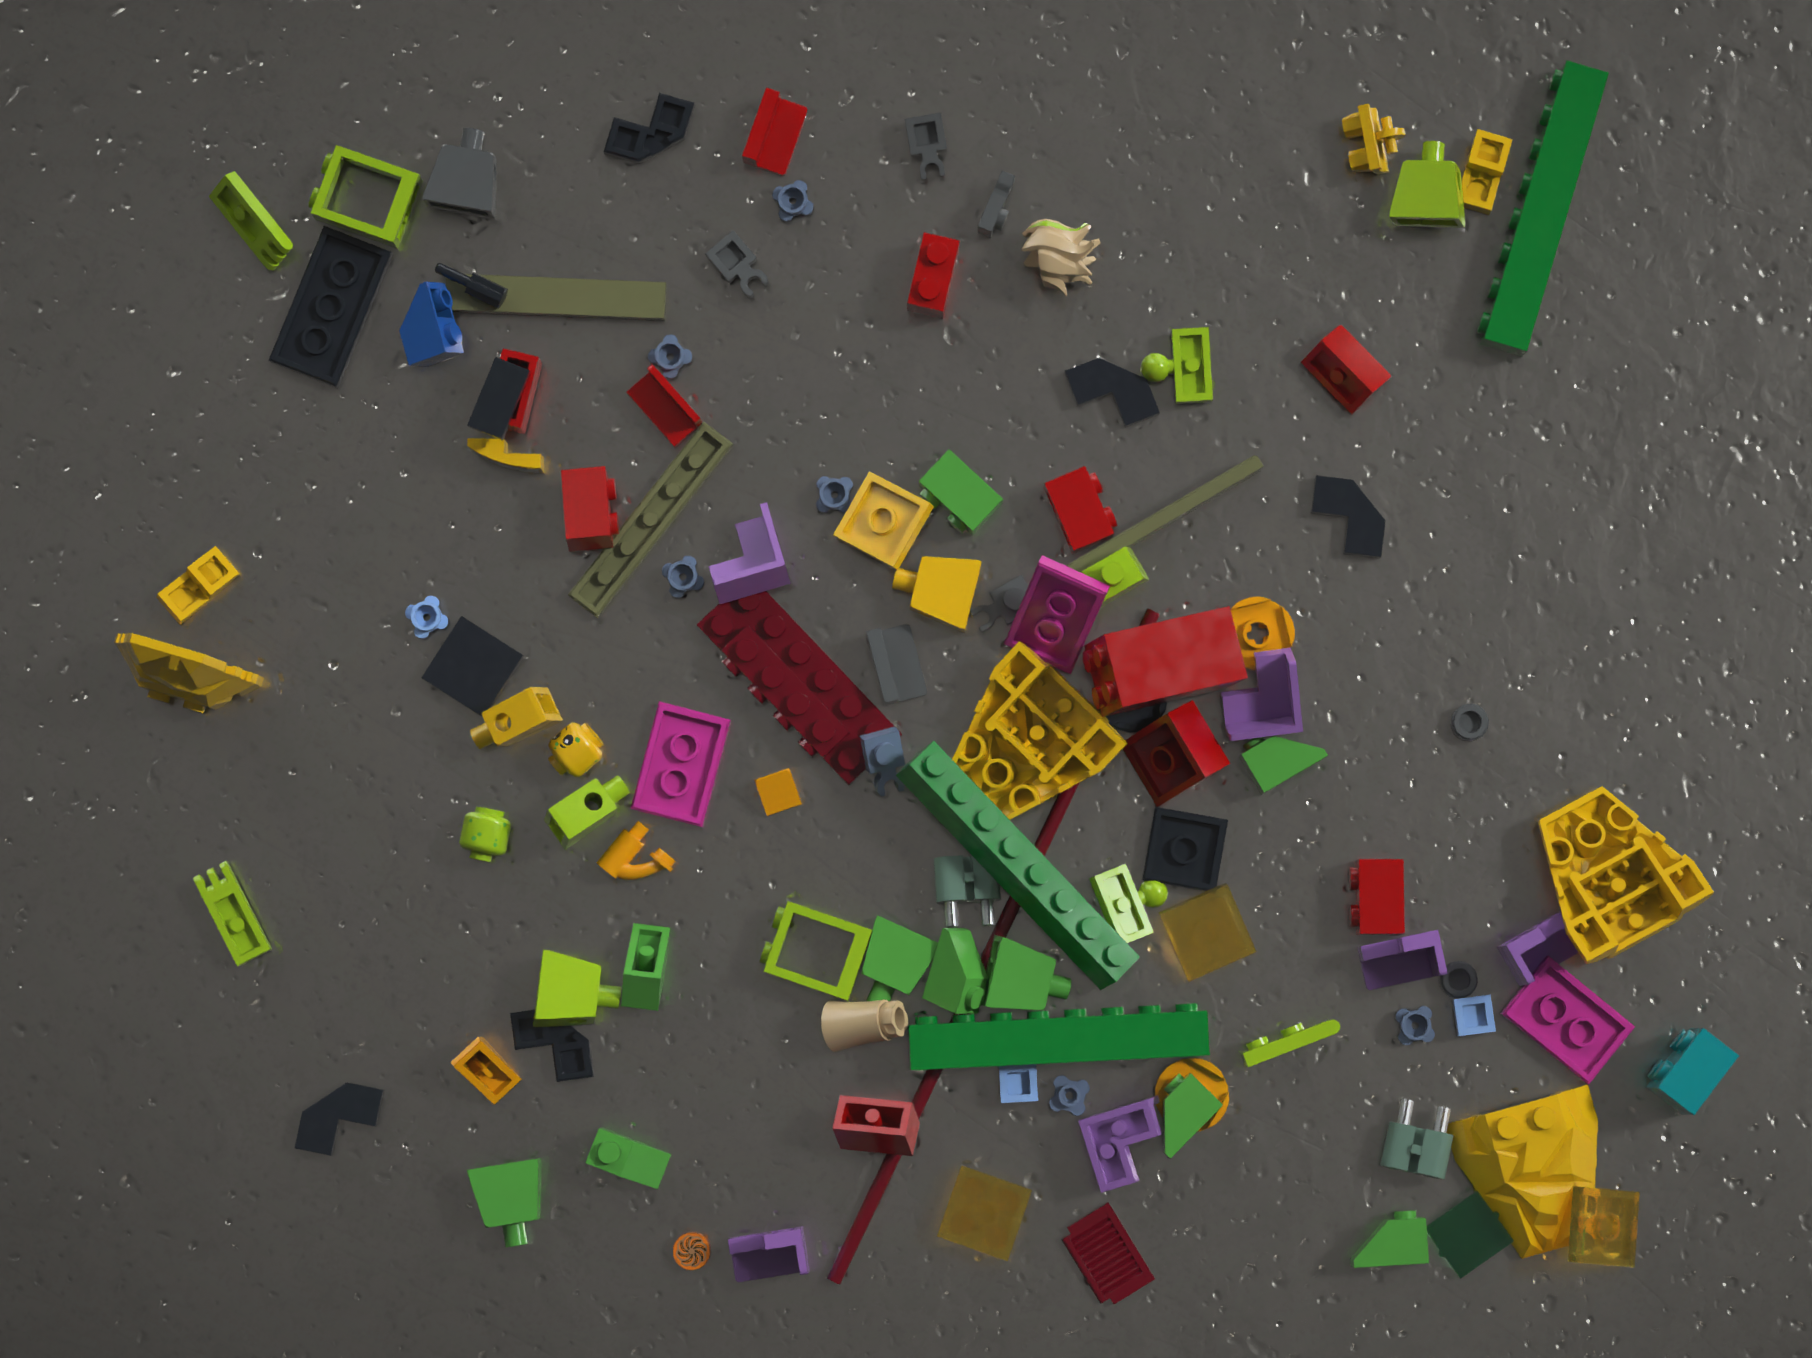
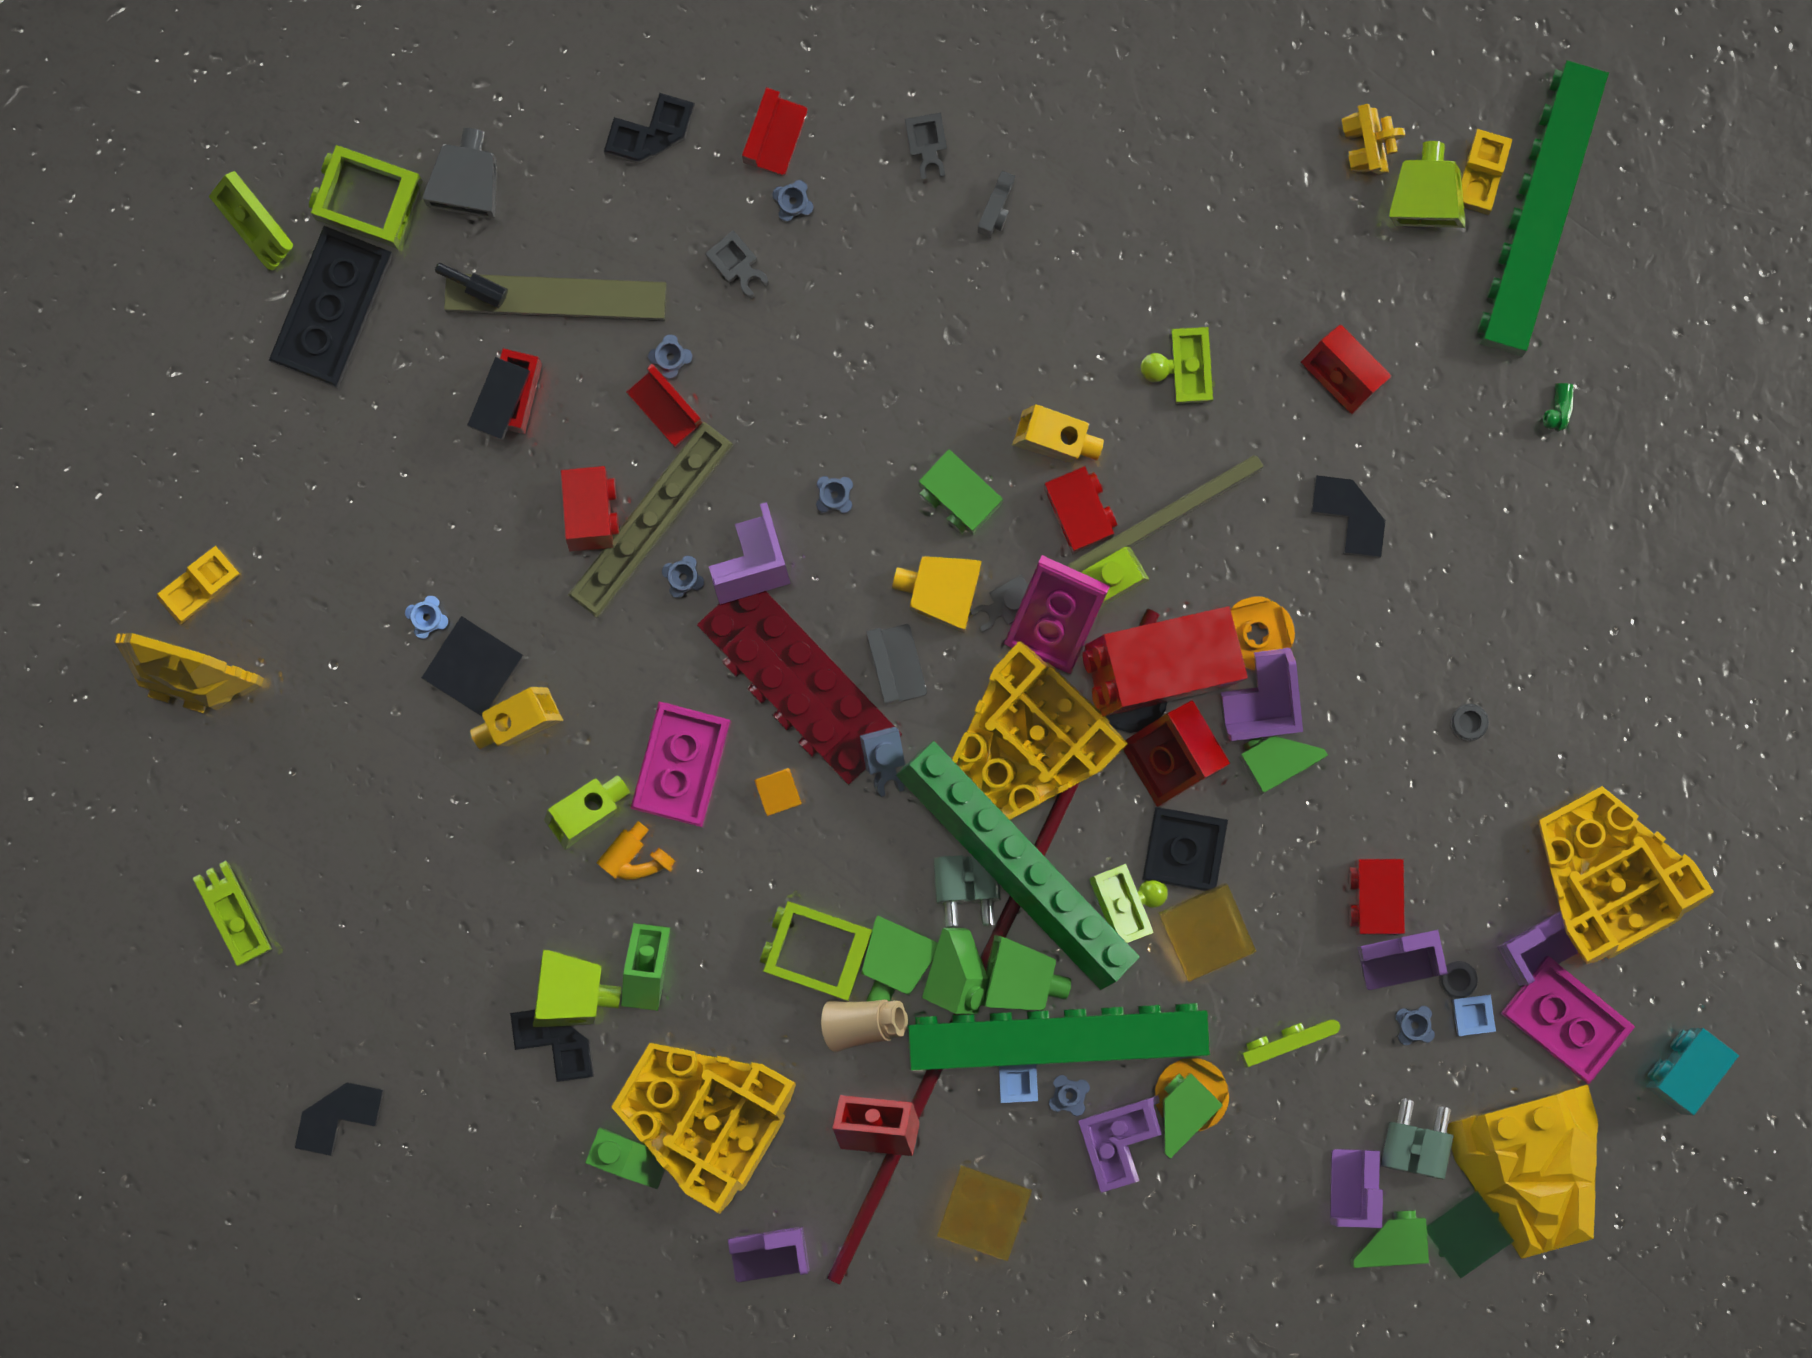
blue slope [399,282,464,367] -> none
light orange slope [450,1037,522,1105] -> none
lime head [459,806,511,862] -> none
yellow slope [467,438,544,473] -> none
bright green torso [467,1158,542,1247] -> none
yellow head [548,722,604,777] -> none
tile [673,1232,711,1270] -> none
yellow plate [833,471,934,571] -> none
red brick [907,232,960,319] -> none
tan hair [1021,219,1101,296] -> none
dark red window [1061,1202,1155,1304] -> none
black tile [1064,358,1160,427] -> none
clear yellow plate [1568,1186,1640,1267] -> none
none -> yellow wedge [611,1043,796,1214]
none -> yellow torso [1012,404,1104,462]
none -> medium lavender panel [1330,1149,1383,1228]
none -> green arm [1543,383,1574,432]

